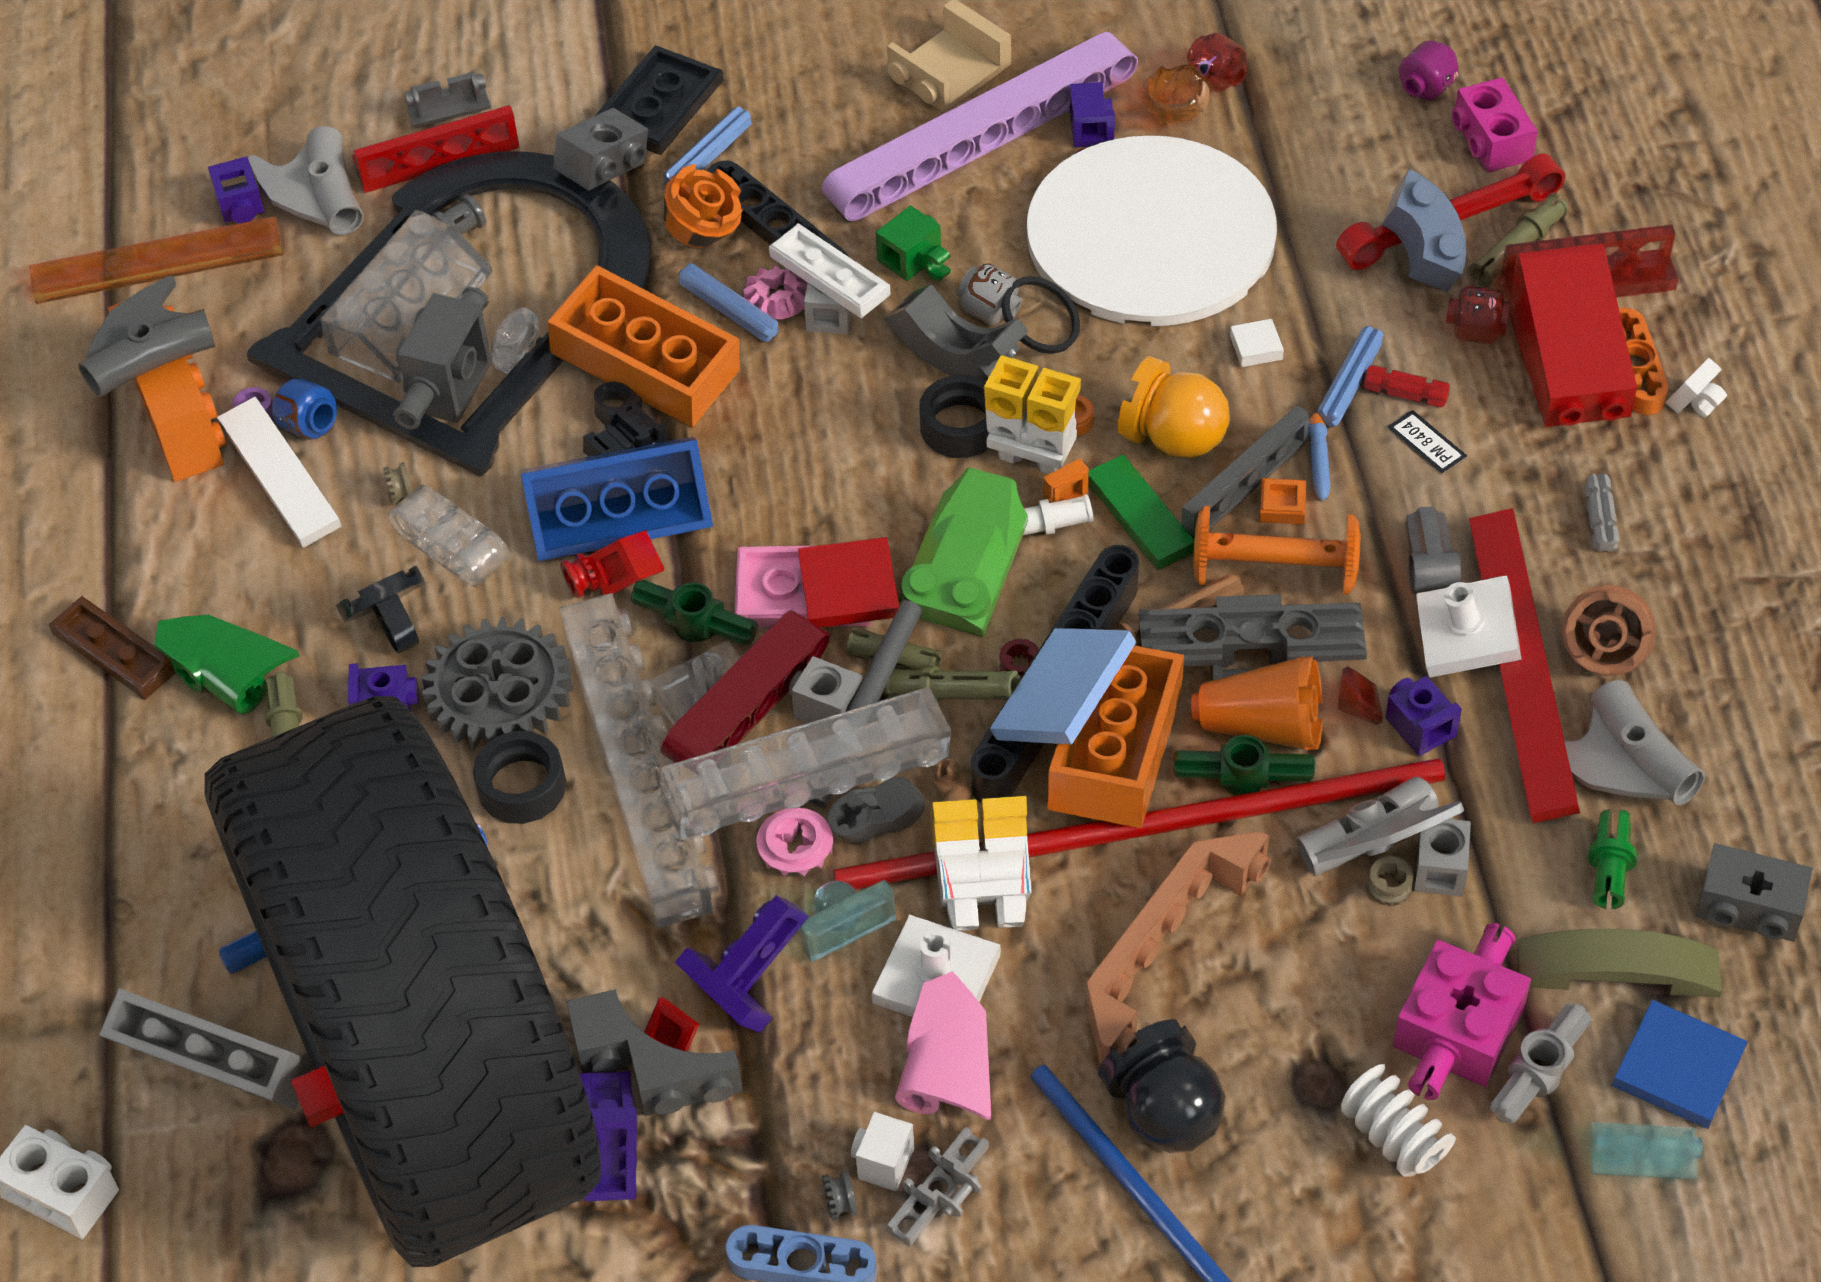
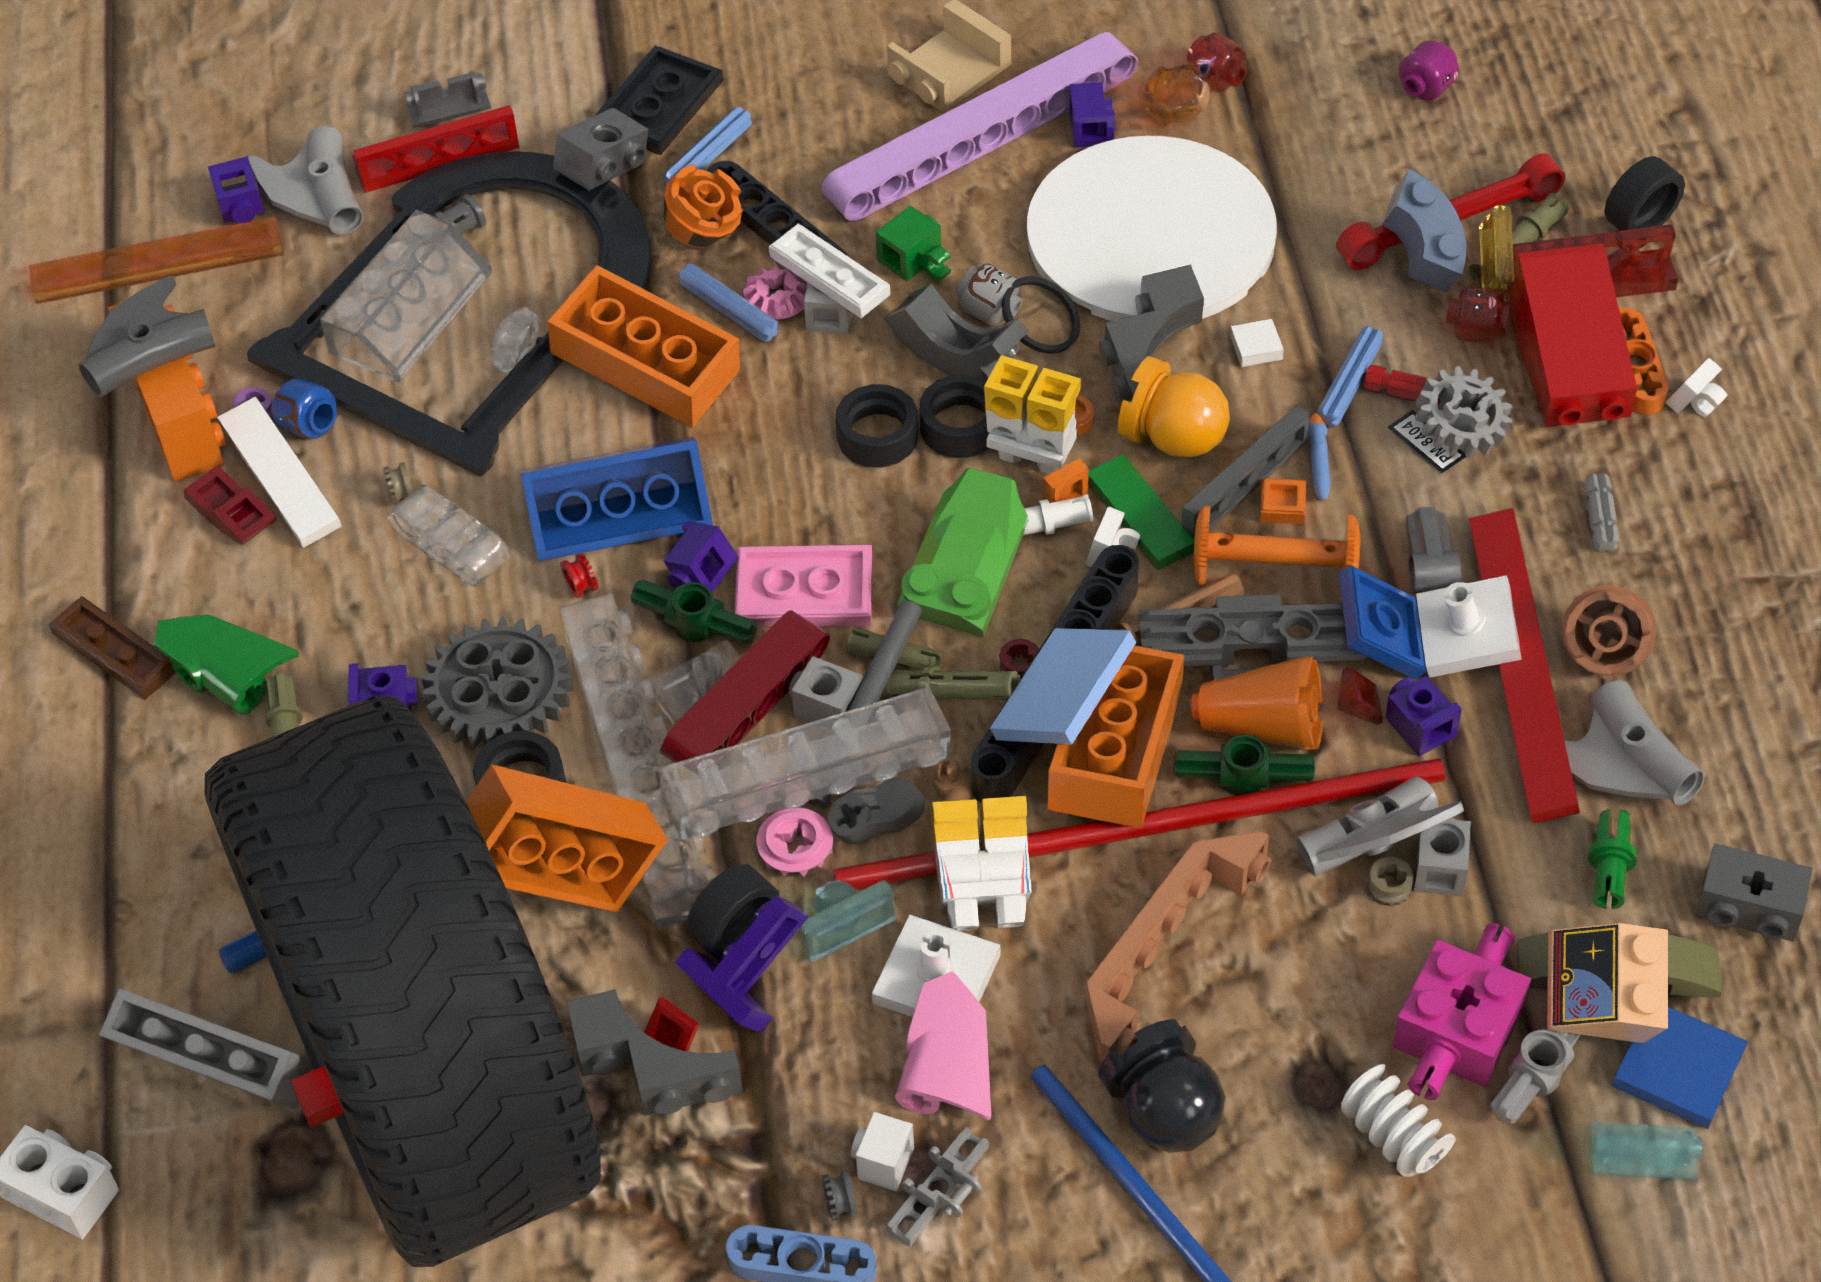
black tile [336,565,426,654] -> none
dark grey brick [393,287,492,429] -> none
dark purple bracket [580,1071,637,1201] -> none
black piece [583,382,667,457] -> none
red panel [586,530,664,598] -> none
red tile [798,537,899,627] -> none
dark pink brick [1452,77,1538,173] -> none
none -> dark red slope [184,465,277,545]
none -> orange brick [466,764,668,912]
none -> dark purple brick [664,521,738,592]
none -> black tyre [686,864,779,960]
none -> black tyre [835,384,919,467]
none -> white tile [1085,506,1140,567]
none -> dark grey arch [1099,264,1204,402]
none -> blue tile [1339,565,1427,679]
none -> light grey gear [1415,366,1512,459]
none -> clear yellow tile [1479,205,1515,302]
none -> slope [1547,923,1668,1043]
none -> black tyre [1604,156,1685,240]

